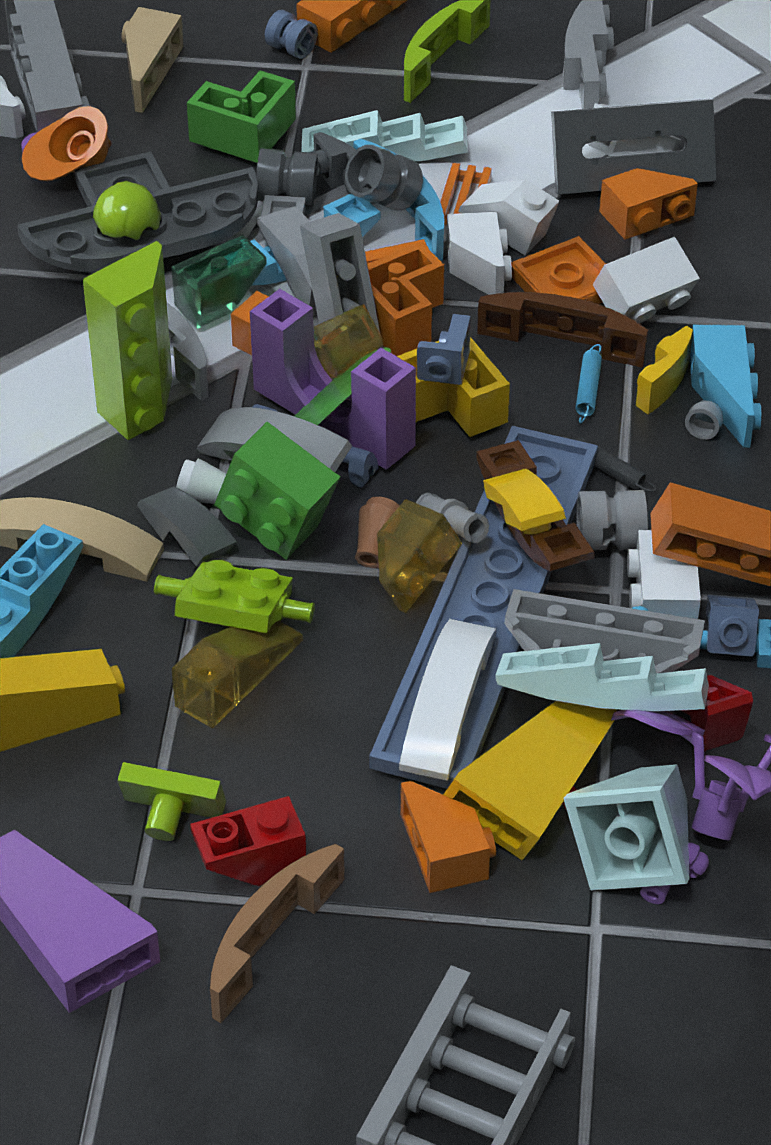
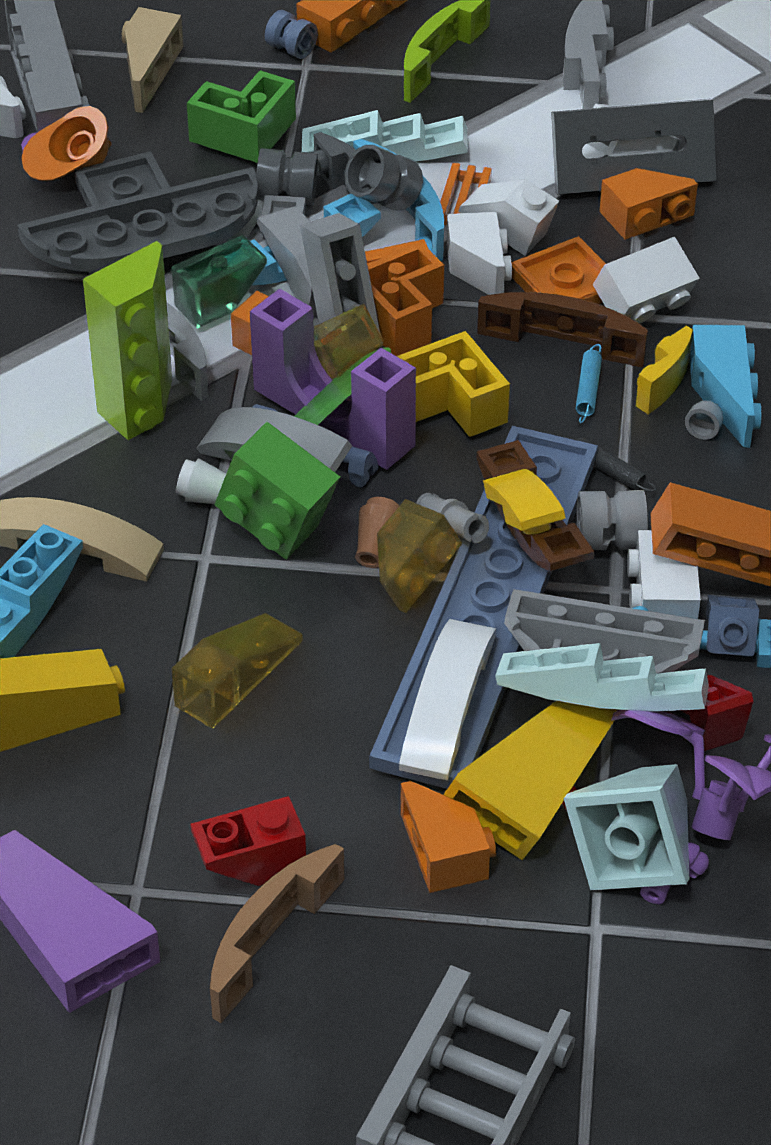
lime hair [93,181,161,240] -> none
lime tile [117,762,226,841] -> none
dark grey slope [137,486,237,567] -> none
lime plate [154,560,315,633] -> none
sand blue bracket [417,314,471,385] -> none

